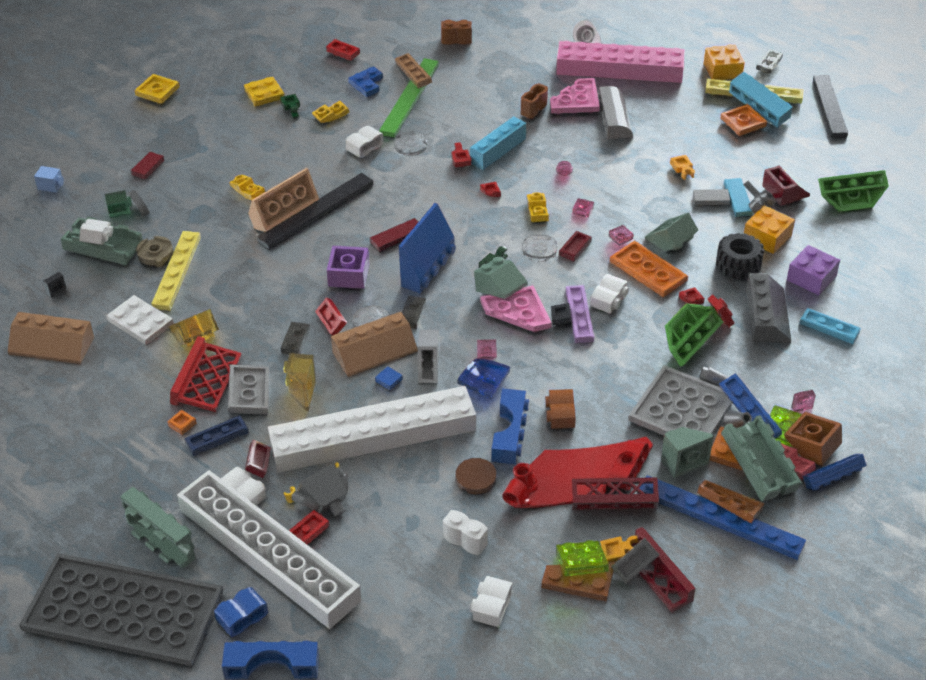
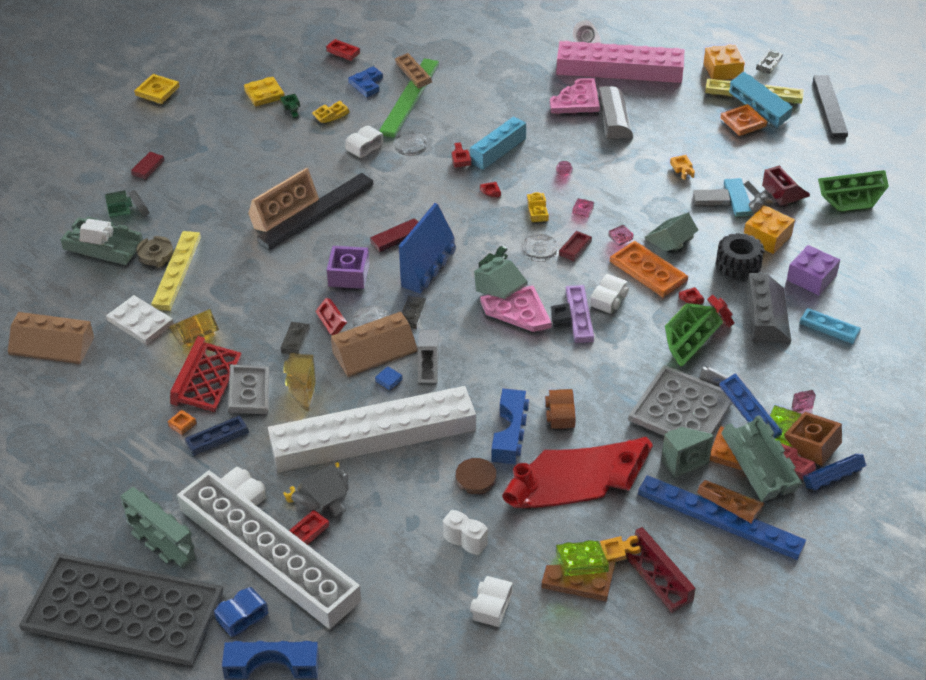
light blue brick [34,166,64,193] -> none
black plate [43,272,67,297] -> none
yellow slope [229,175,265,201] -> none
tile [244,440,271,478] -> none
dark orange brick [441,19,472,44] -> none
clear blue plate [457,359,511,399] -> none
clear pink plate [477,339,497,359] -> none
dark orange brick [520,83,548,118] -> none
dark red fence [572,477,659,510] -> none
dark grey plate [611,537,660,584] -> none
flat silver cone [722,411,752,428] -> none

